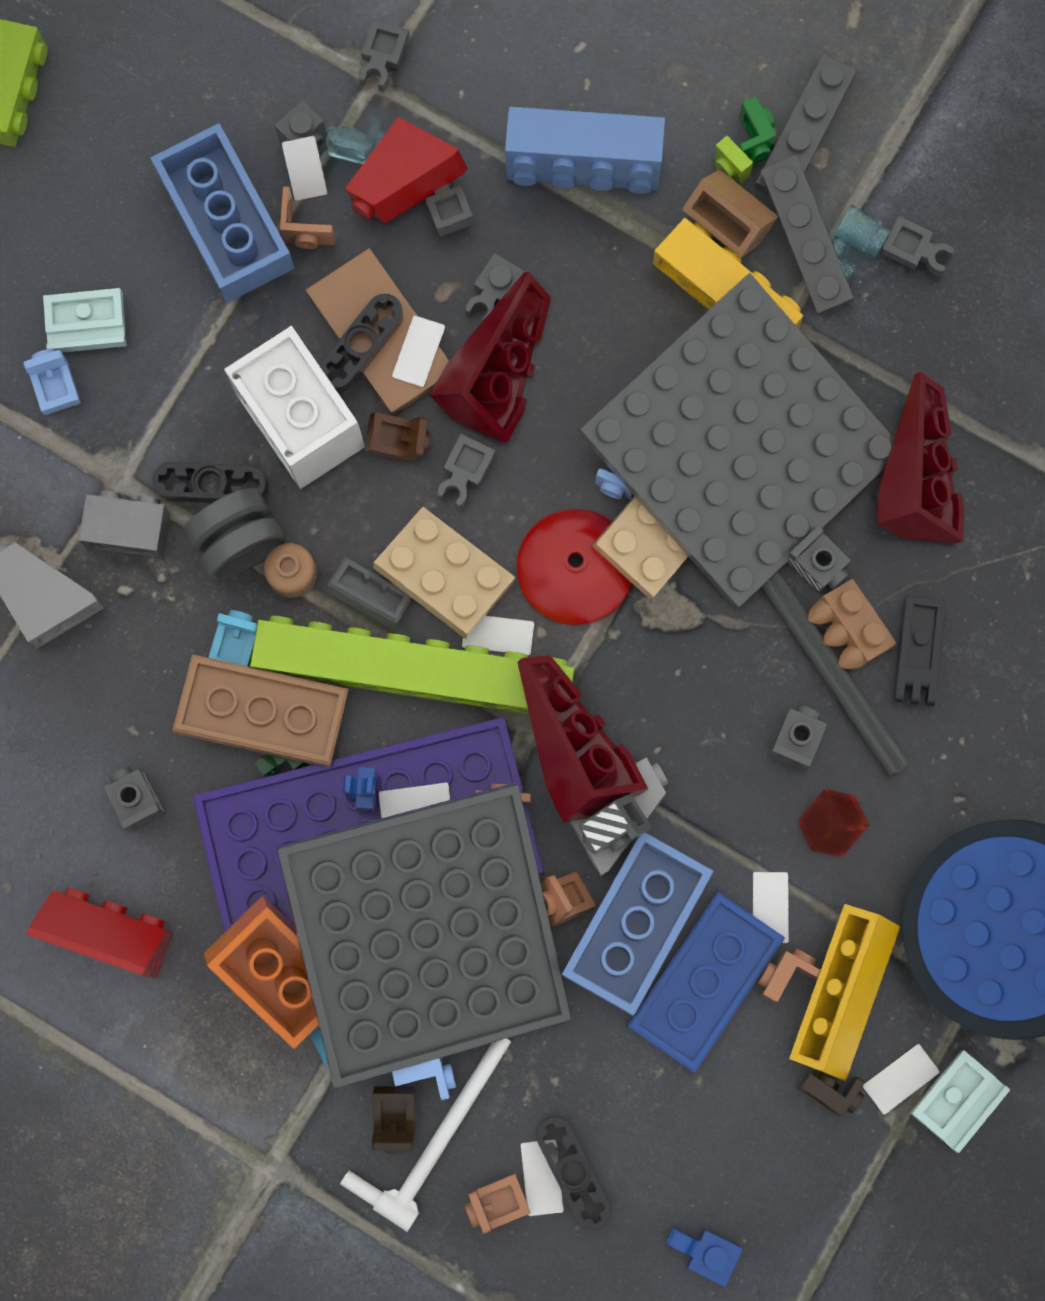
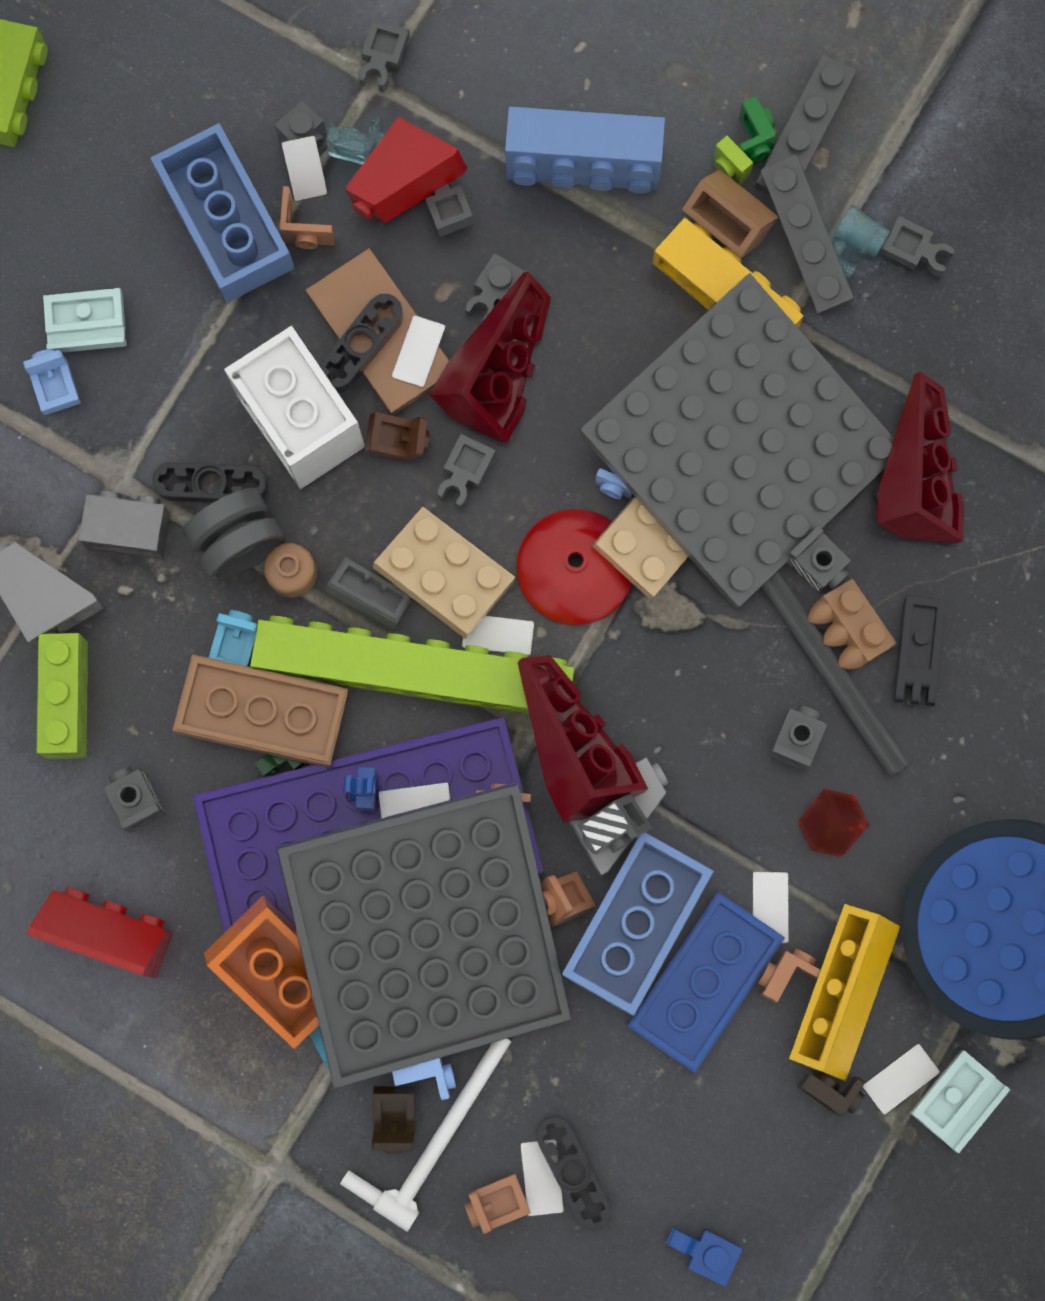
none -> lime brick [37,633,88,759]

